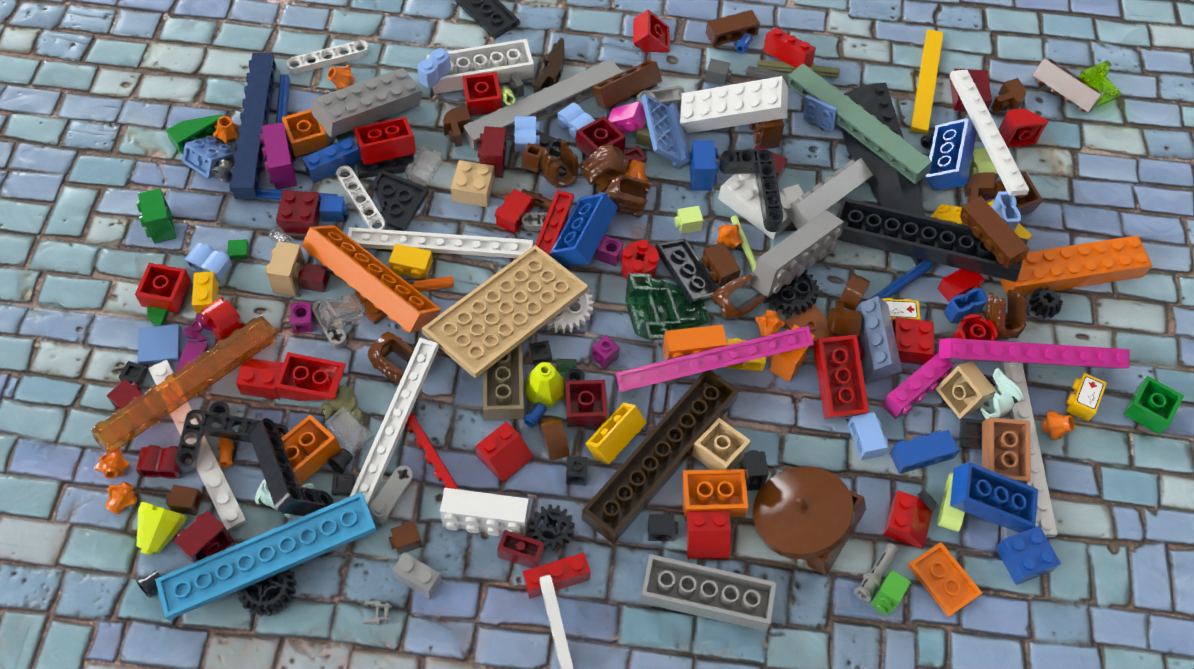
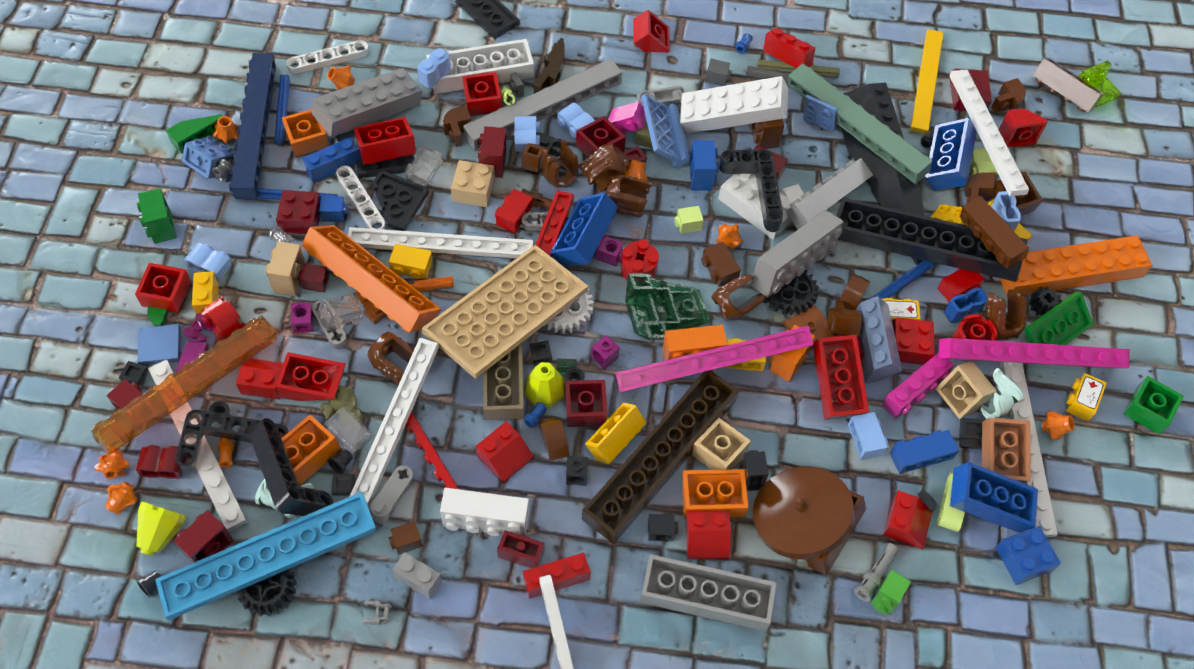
reddish brown brick [166,485,203,516] -> none
green tile [227,239,248,259] -> none
magenta brick [260,122,297,189] -> none
black gear [529,504,575,551] -> none
reddish brown brick [592,60,662,109] -> none
black tile [655,238,718,305] -> none
reddish brown brick [705,10,760,47] -> none
yellowish green bar [730,215,757,274] -> none
orange rock [755,310,785,337] -> none
orange plate [907,542,982,618] -> none
none -> green plate [1024,292,1094,345]

